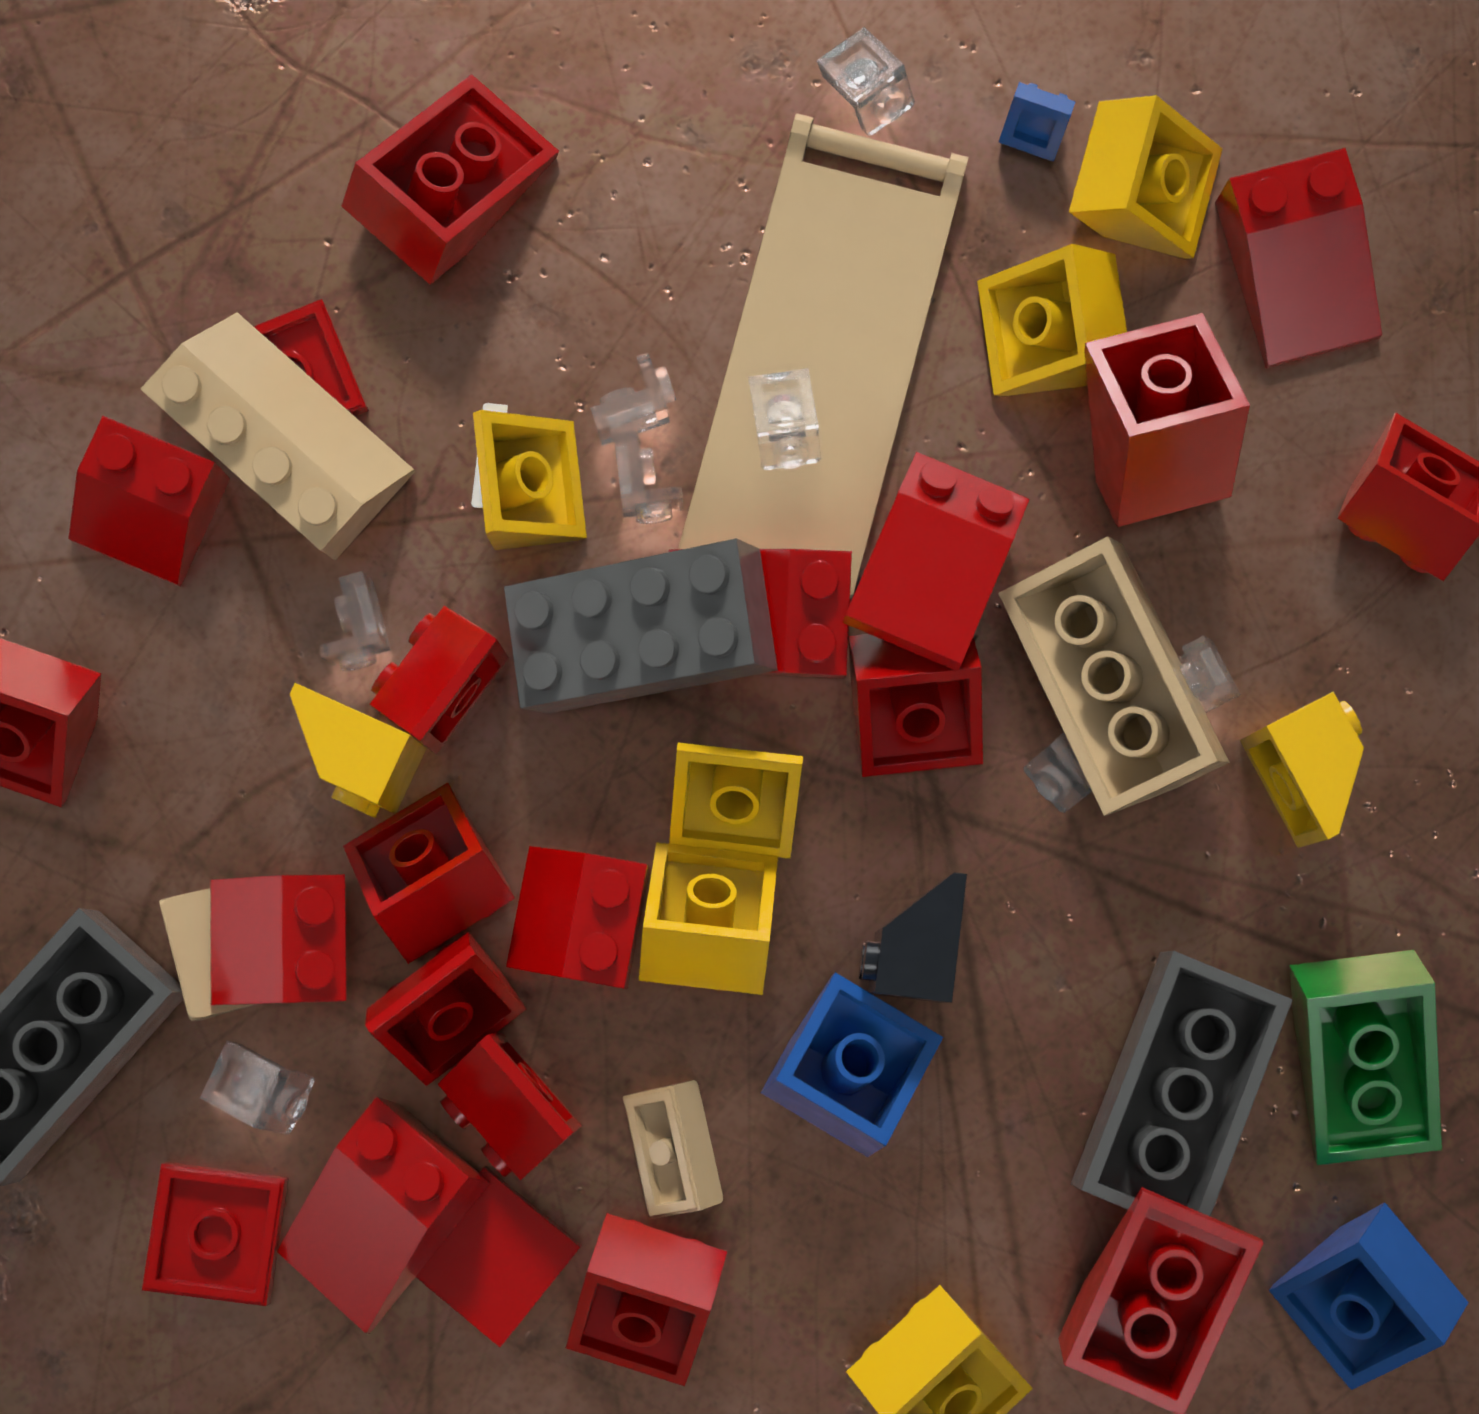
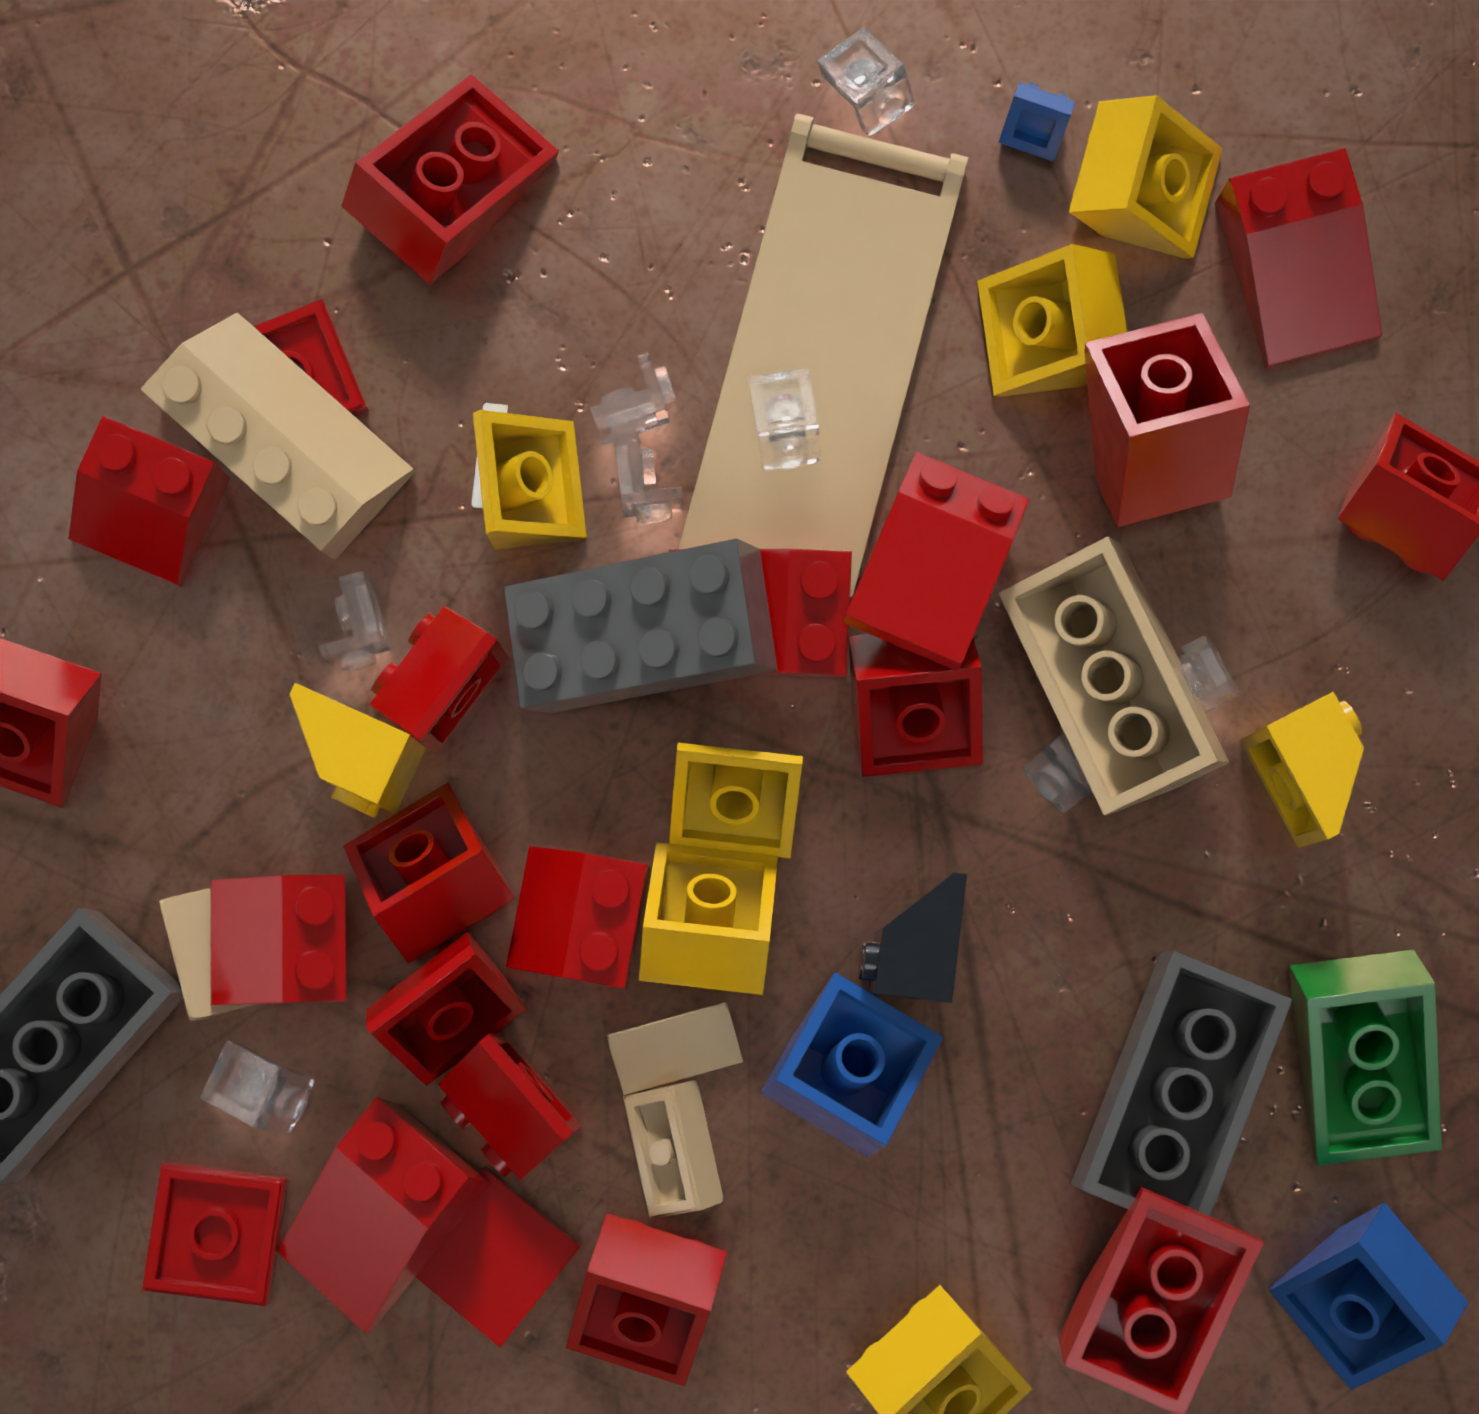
none -> tan slope [606,1002,743,1095]

